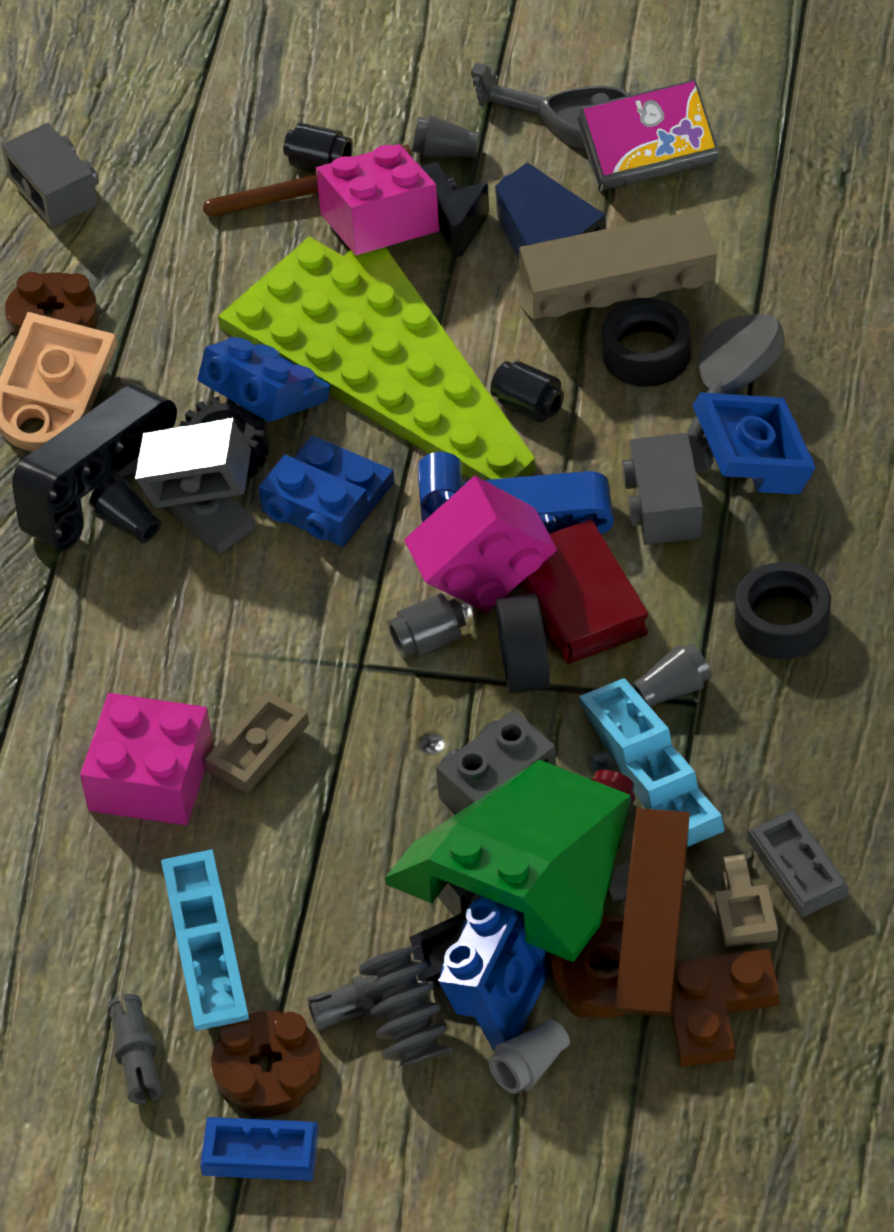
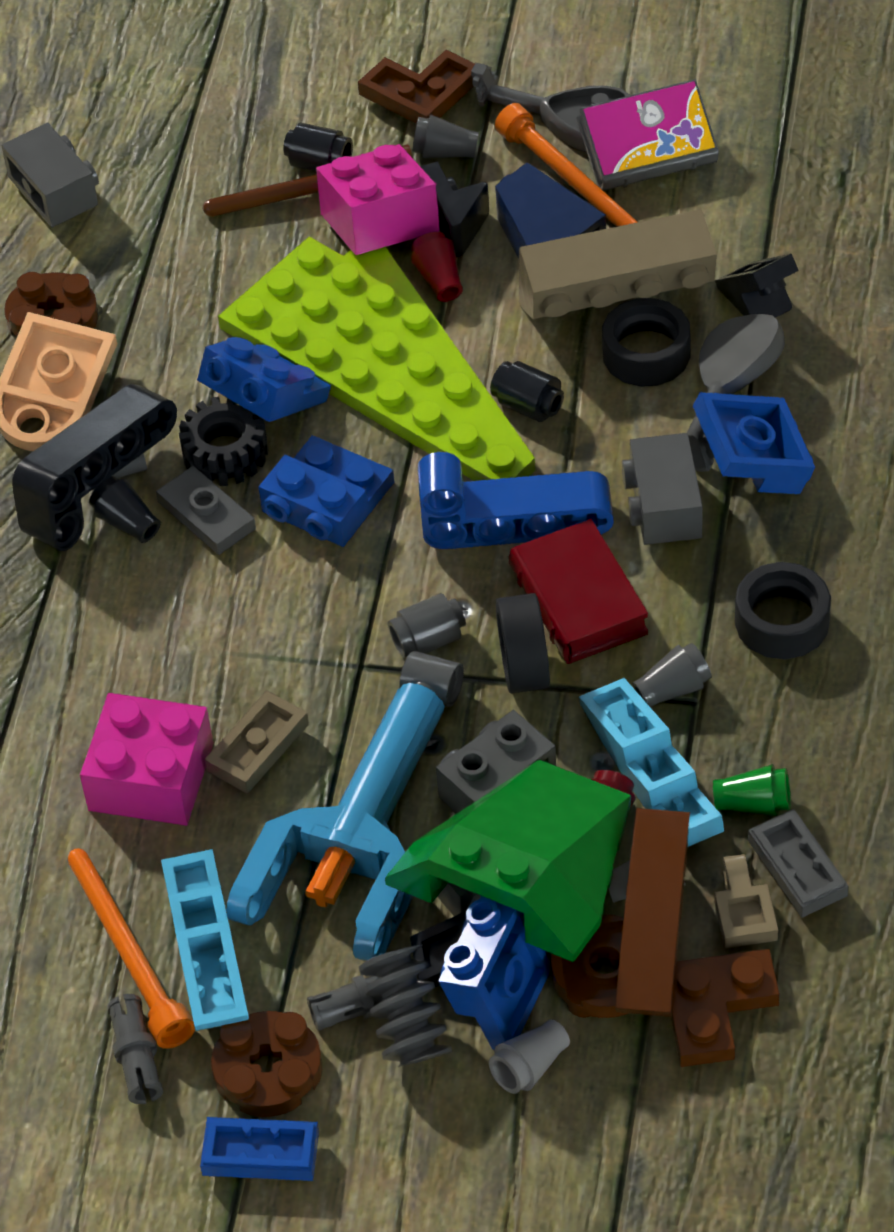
brick [135,418,251,509] -> none
dark pink brick [404,476,557,613] -> none
none -> orange piece [68,848,195,1049]
none -> dark azure piece [226,651,464,961]
none -> reddish brown plate [358,50,475,124]
none -> dark red cone [411,232,463,302]
none -> orange piece [495,103,638,227]
none -> green cone [713,764,791,816]
none -> black slope [715,254,799,318]

